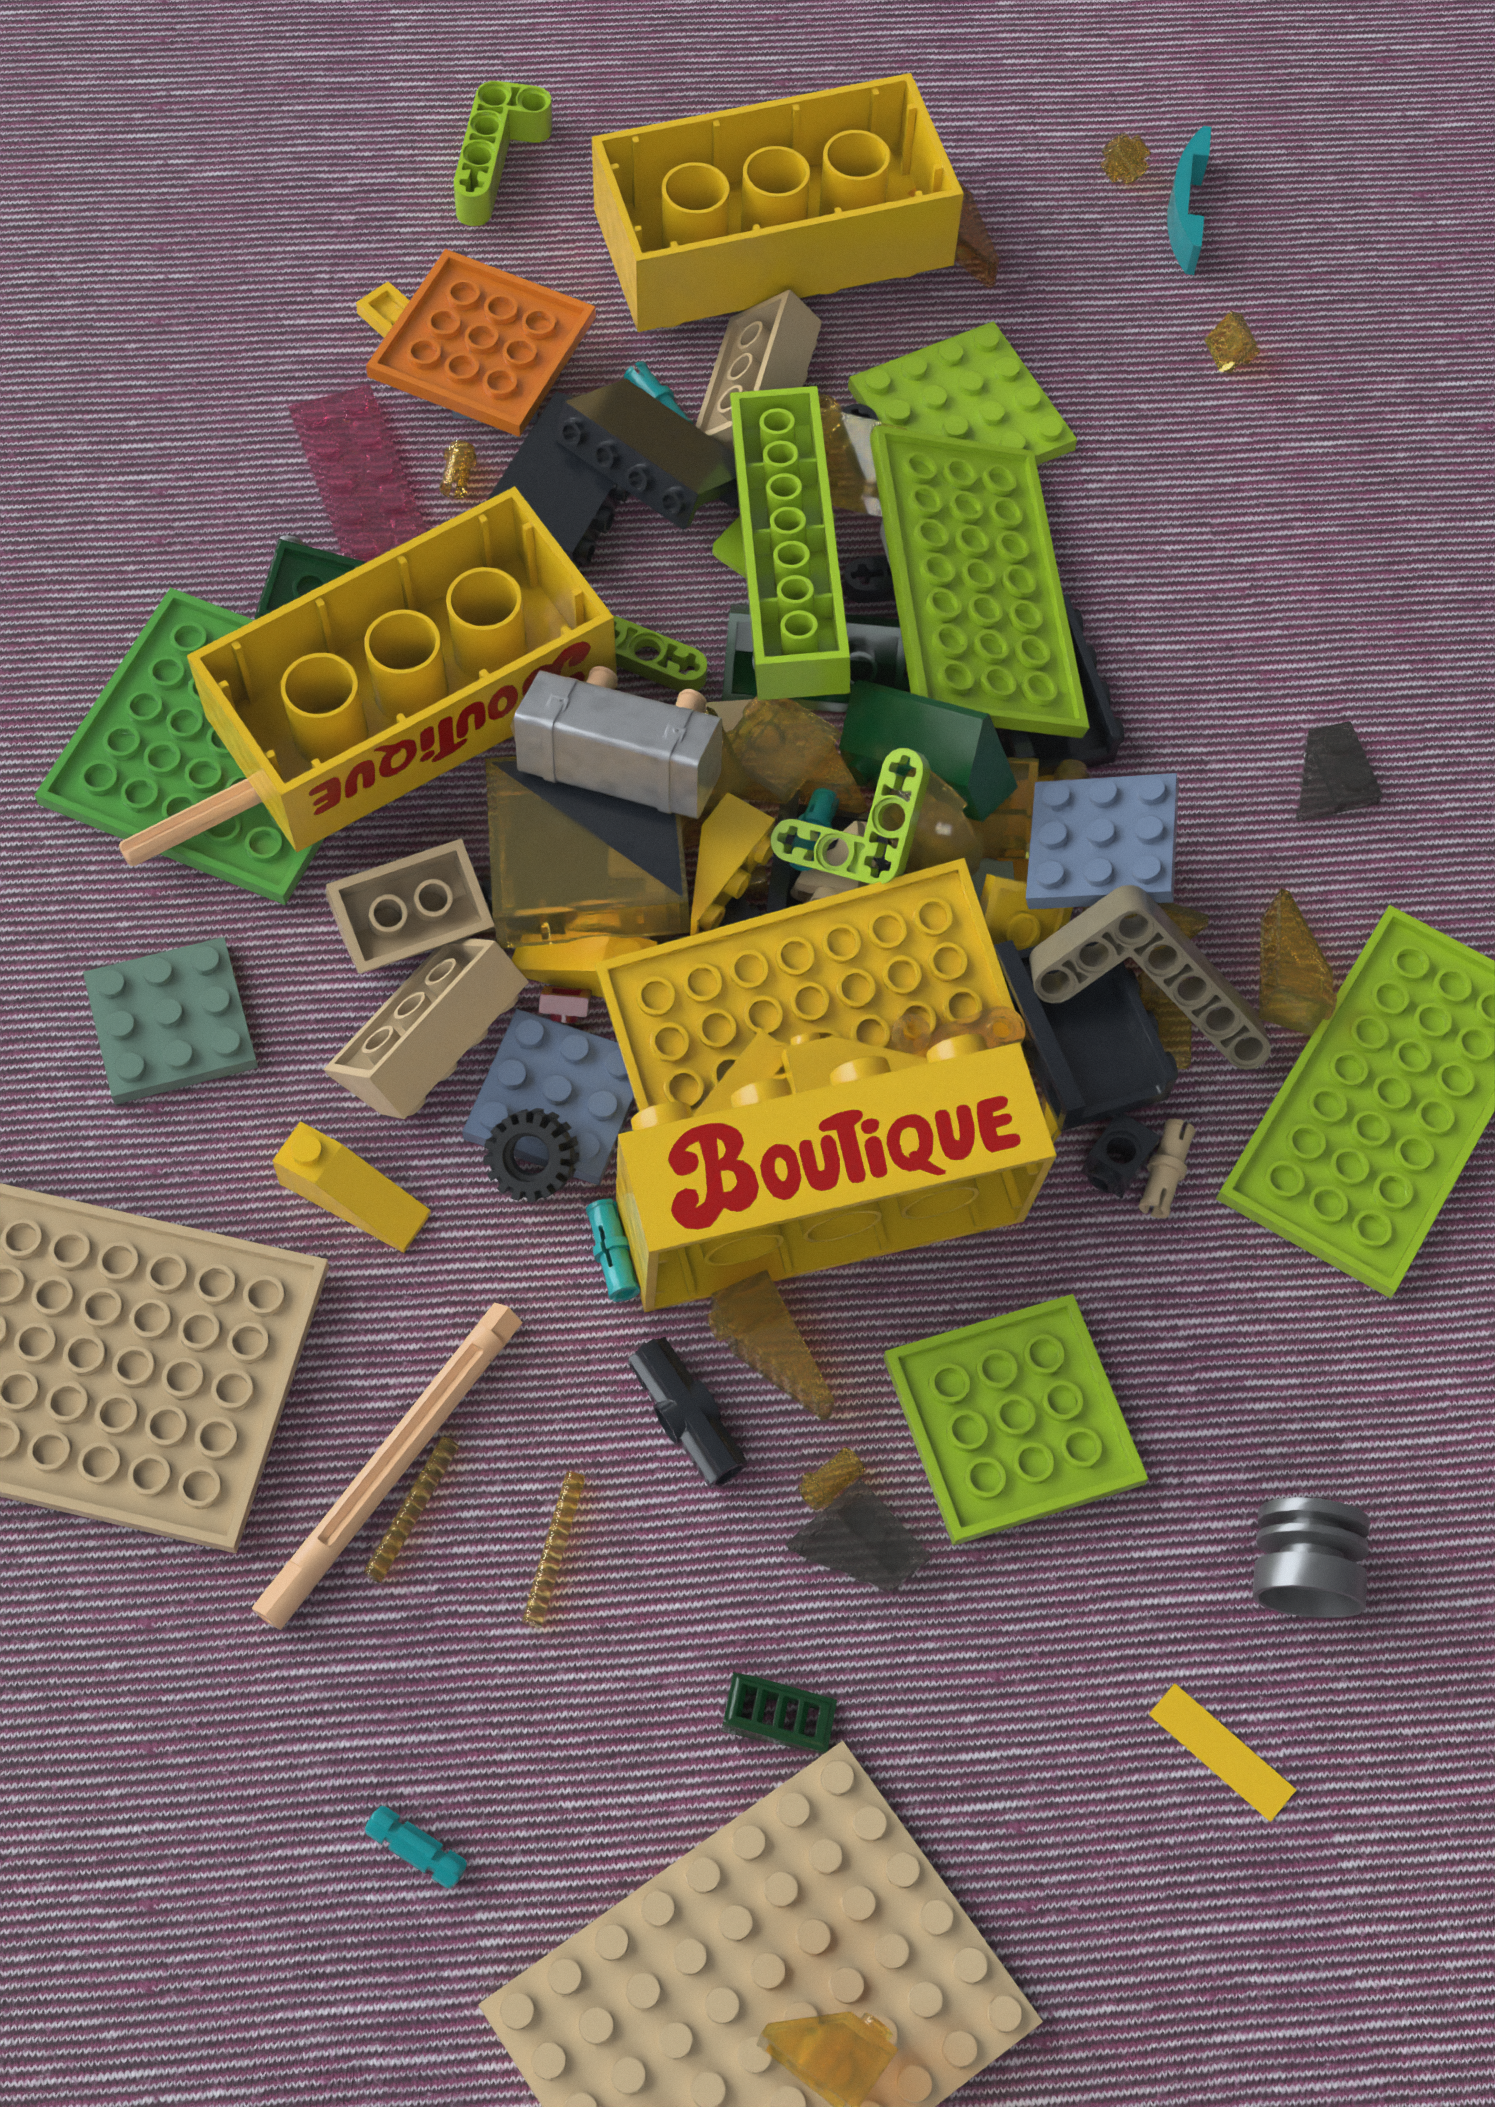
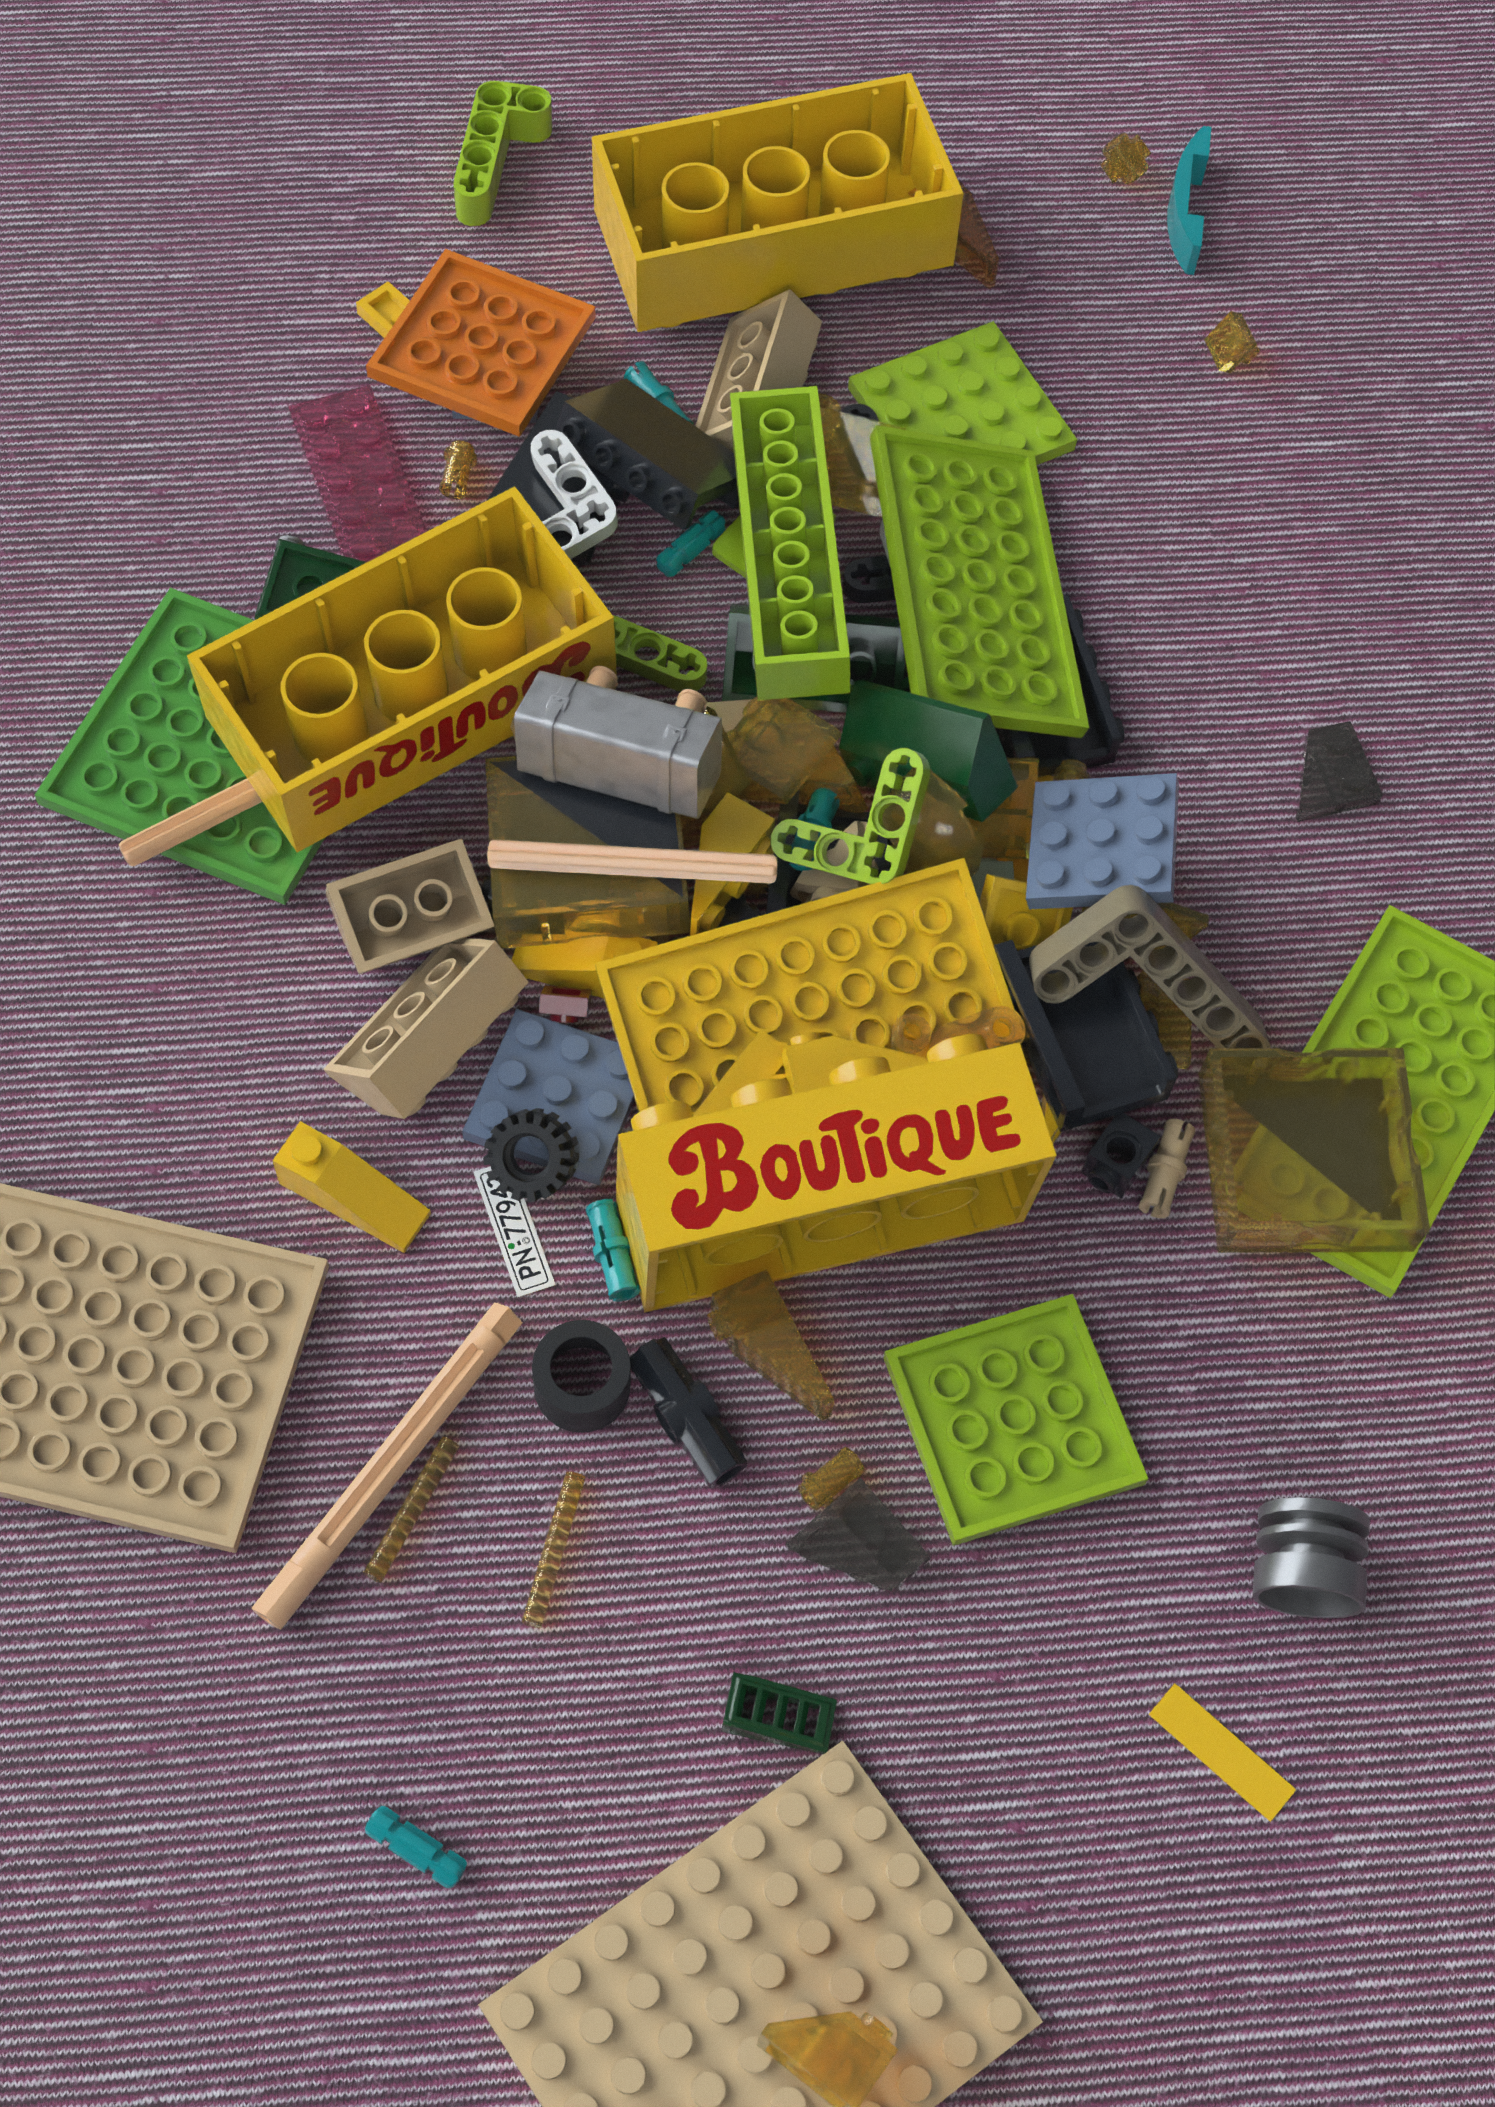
sand green plate [83,937,258,1105] -> none
clear yellow slope [1259,888,1337,1035] -> none
none -> white sticker [473,1166,556,1297]
none -> light nougat axle [487,840,778,883]
none -> white beam [531,430,618,559]
none -> black piece [532,1320,631,1433]
none -> teal axle [656,510,726,577]
none -> clear yellow tile [1198,1048,1430,1253]

